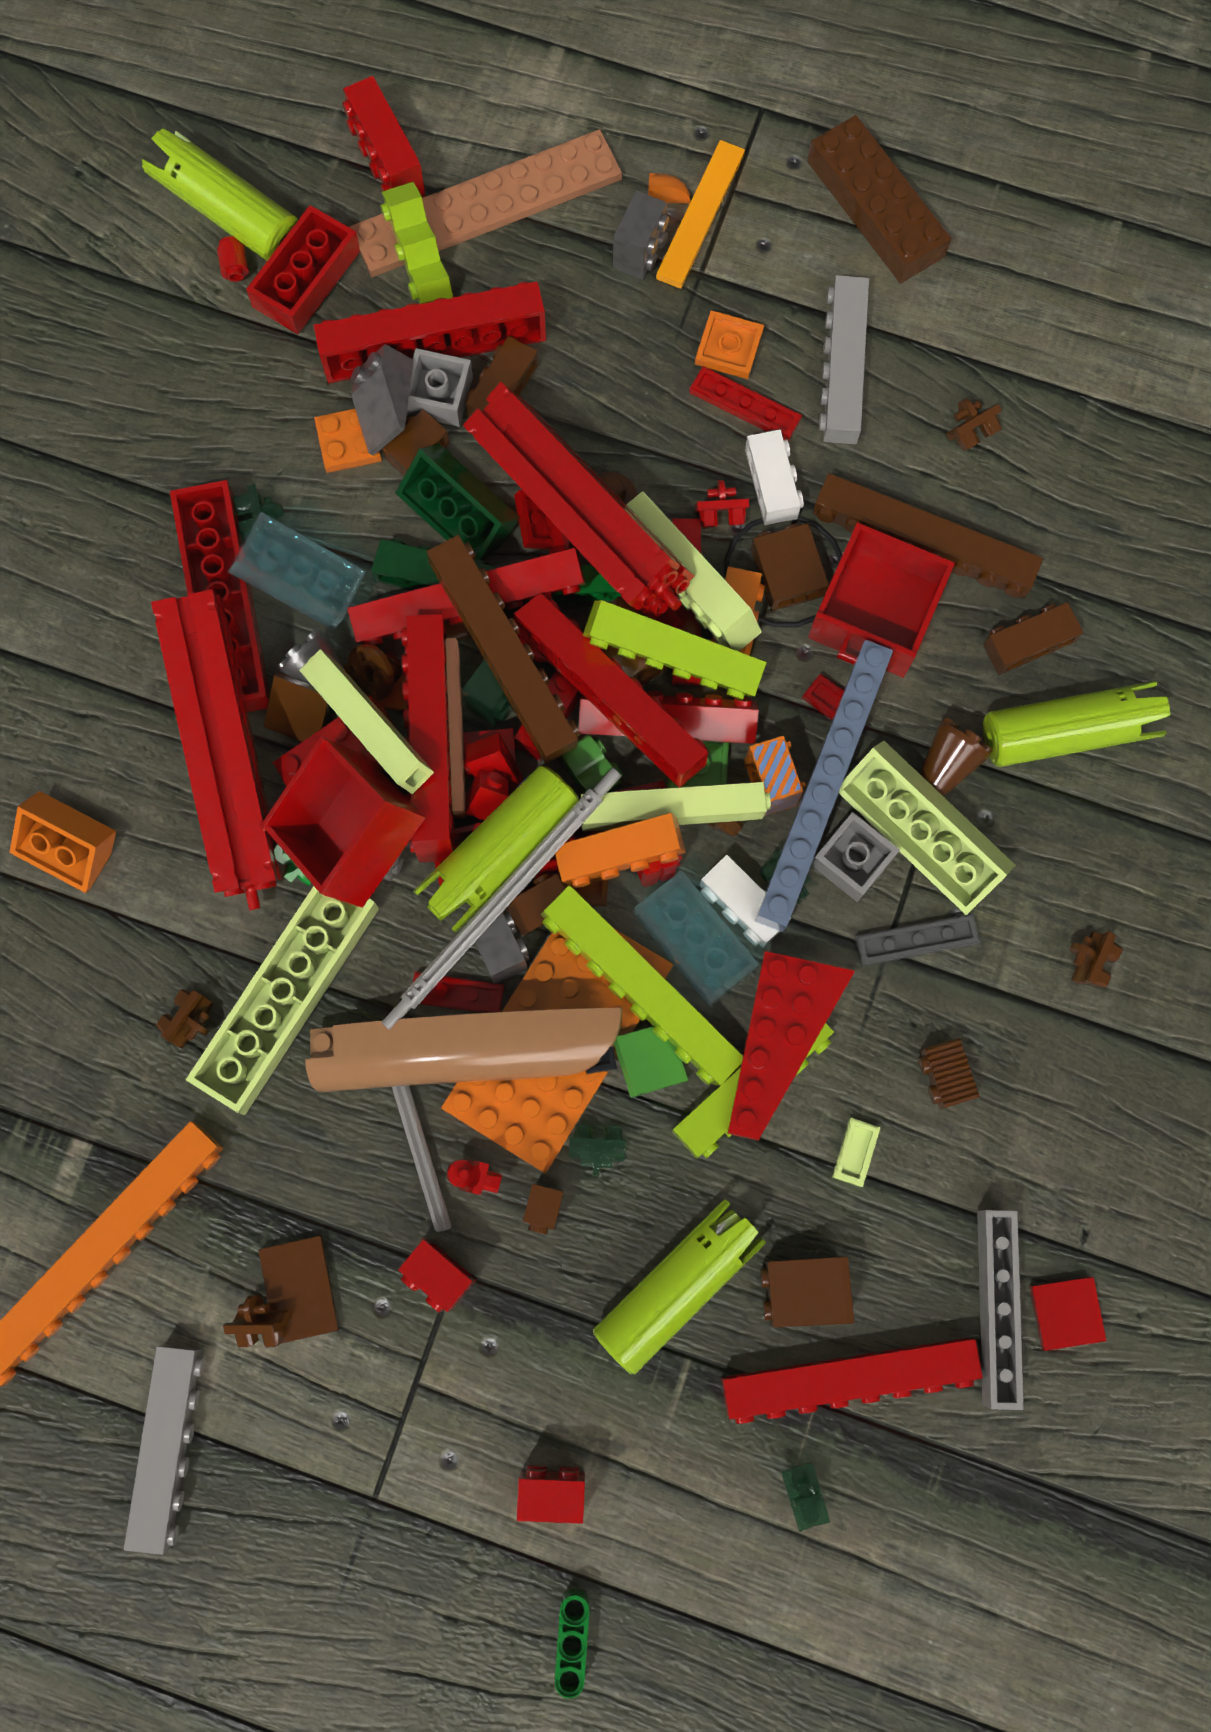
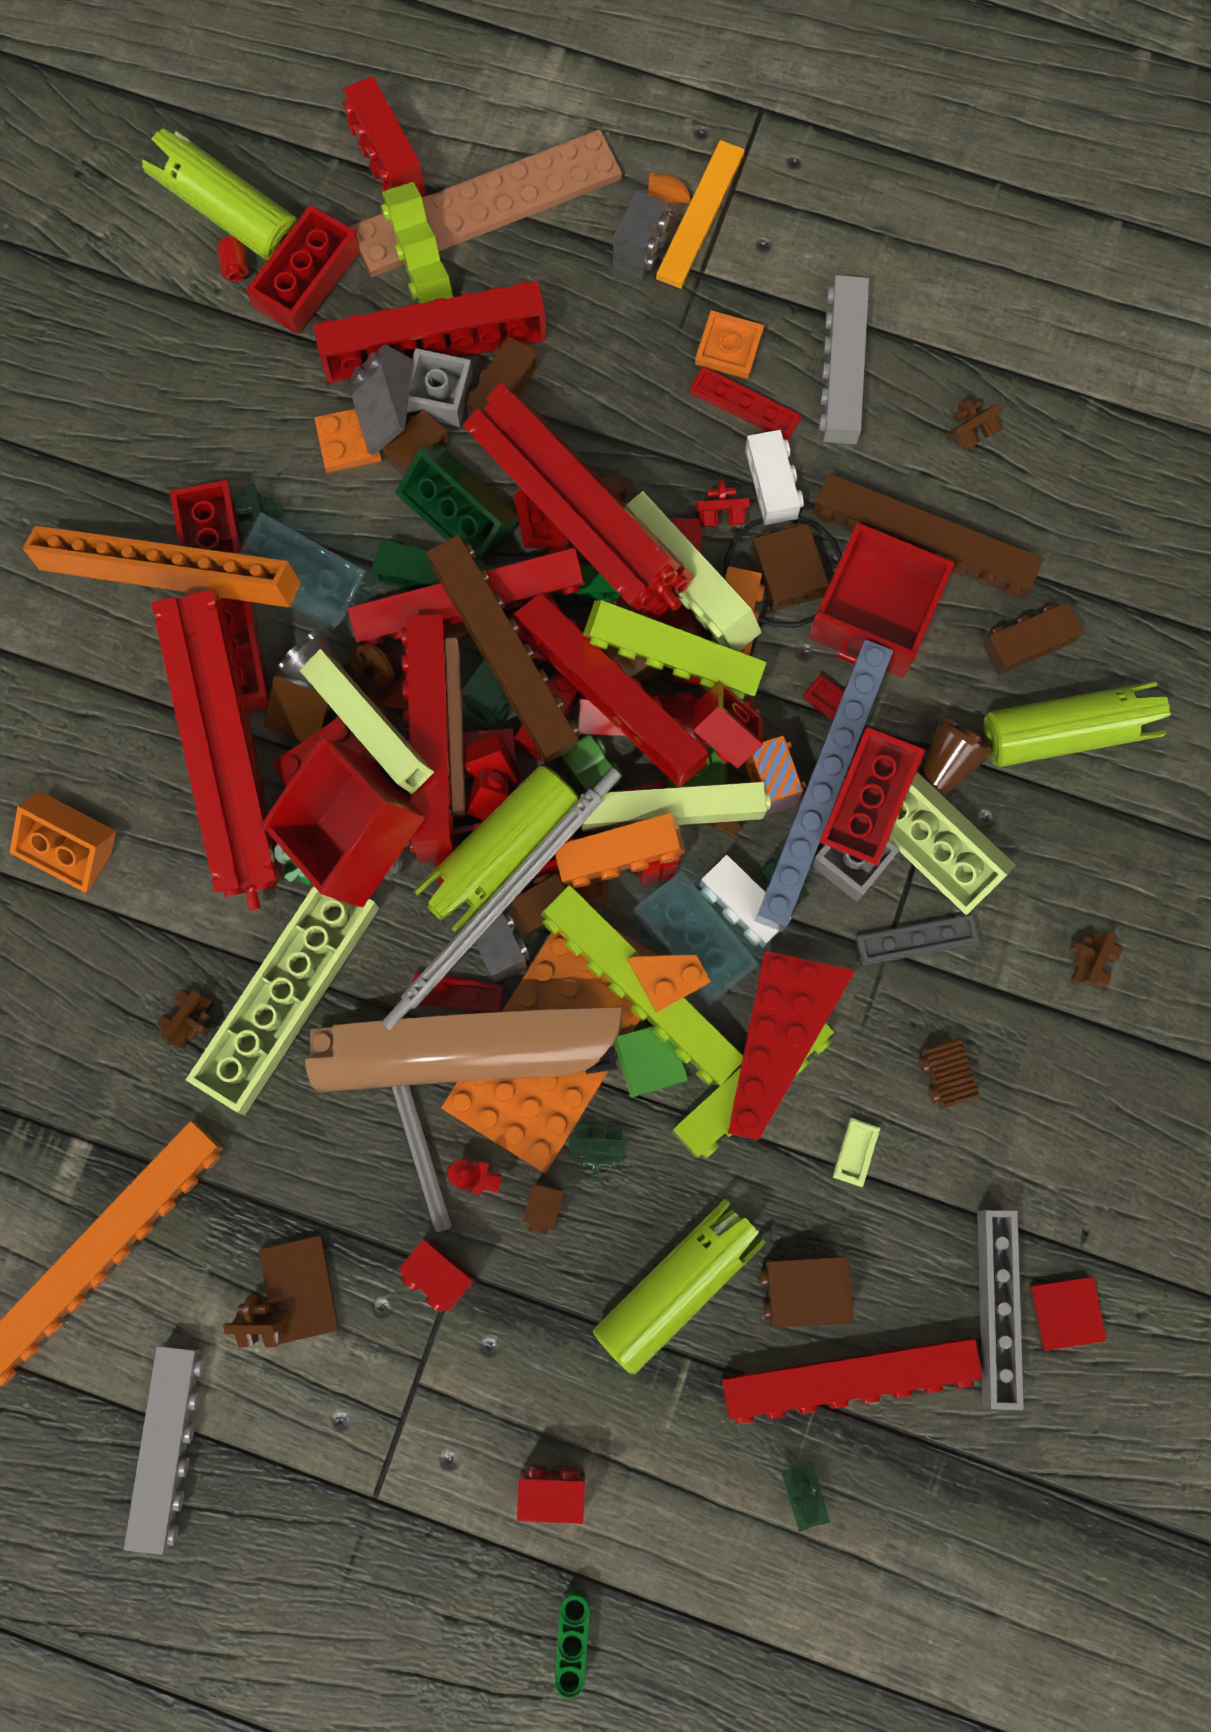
reddish brown brick [807,115,952,284] -> none
none -> orange brick [22,526,301,608]
none -> orange wing [627,955,711,1012]
none -> red brick [693,681,763,769]
none -> red brick [819,727,925,866]

